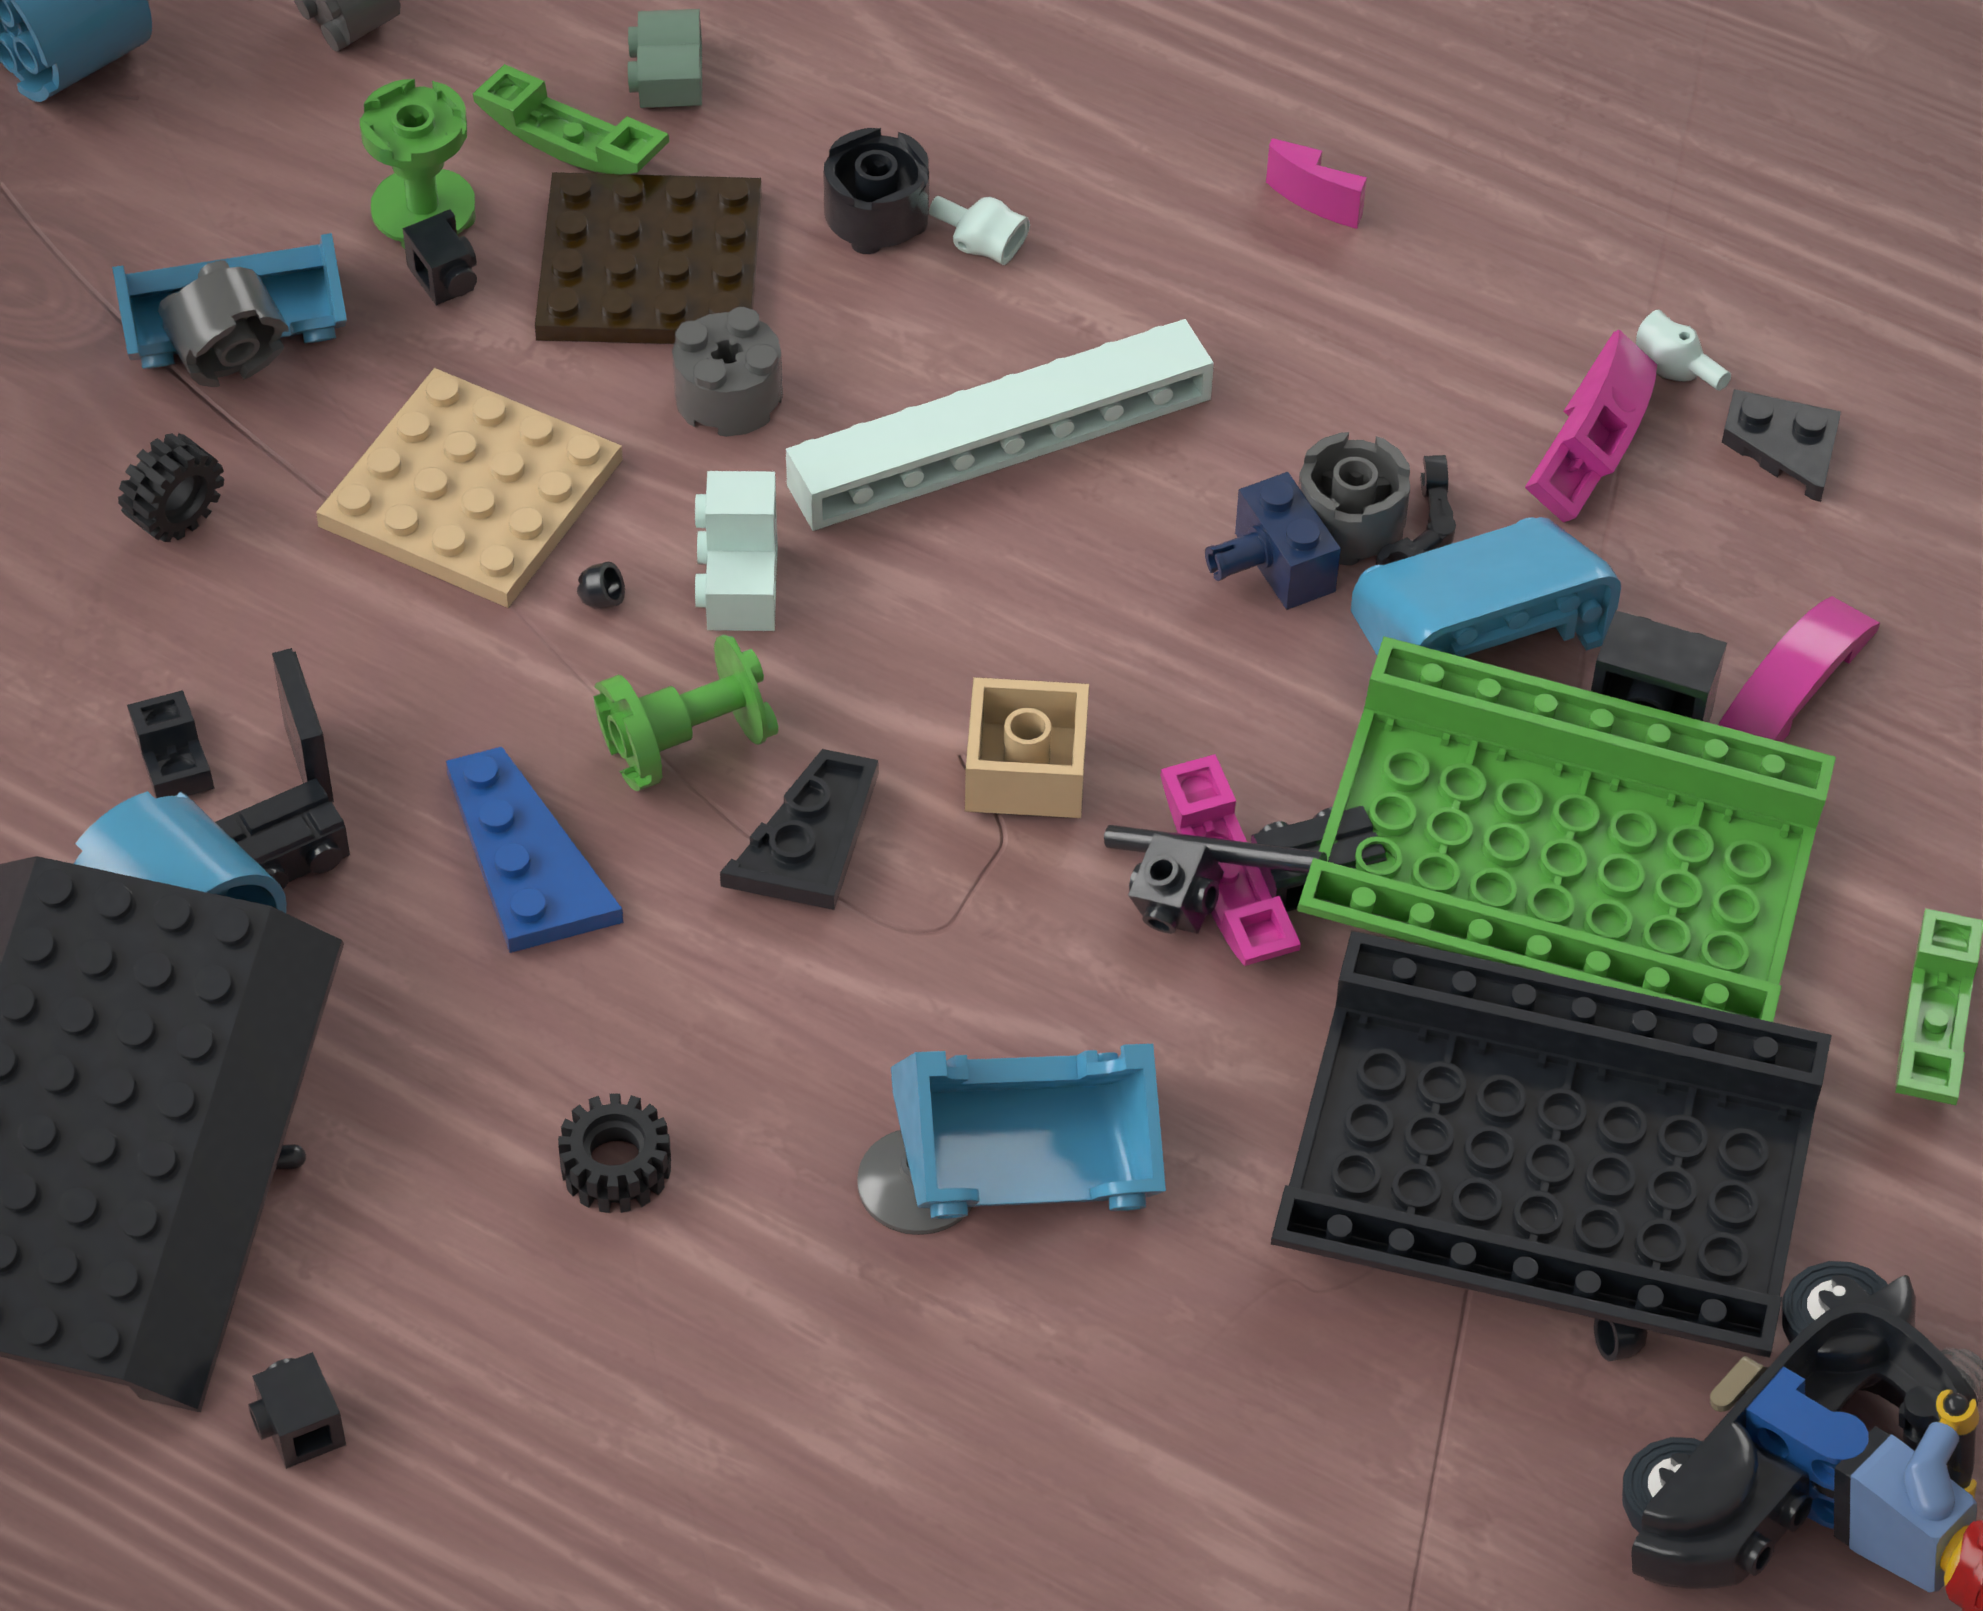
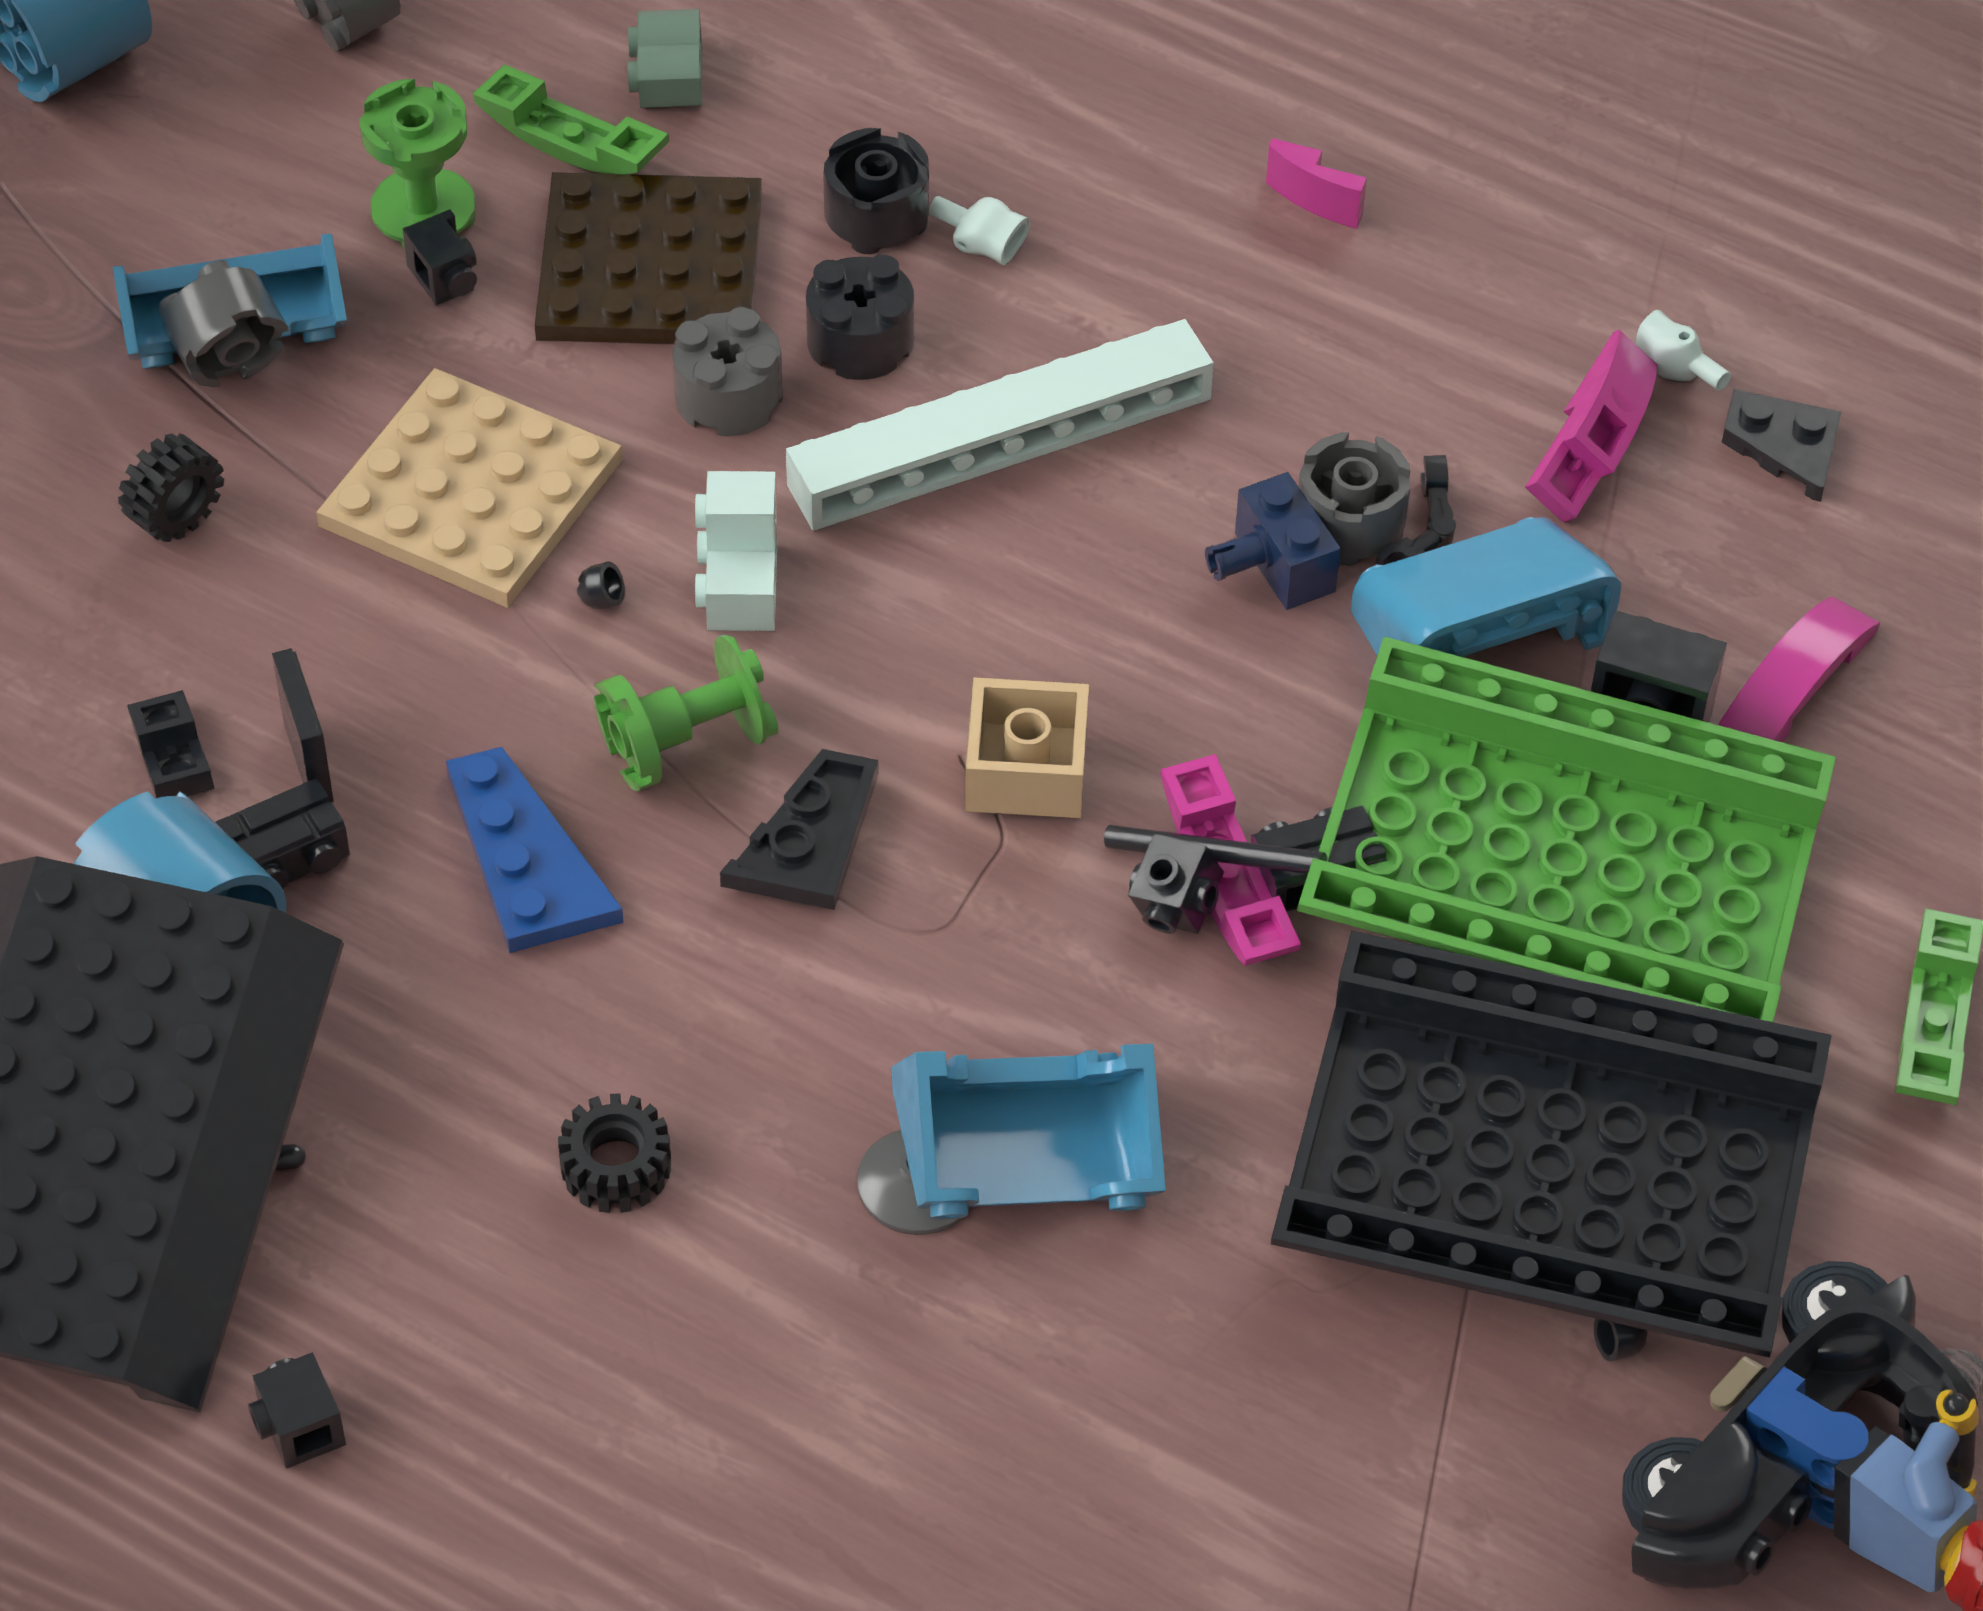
none -> black brick [806,254,914,380]

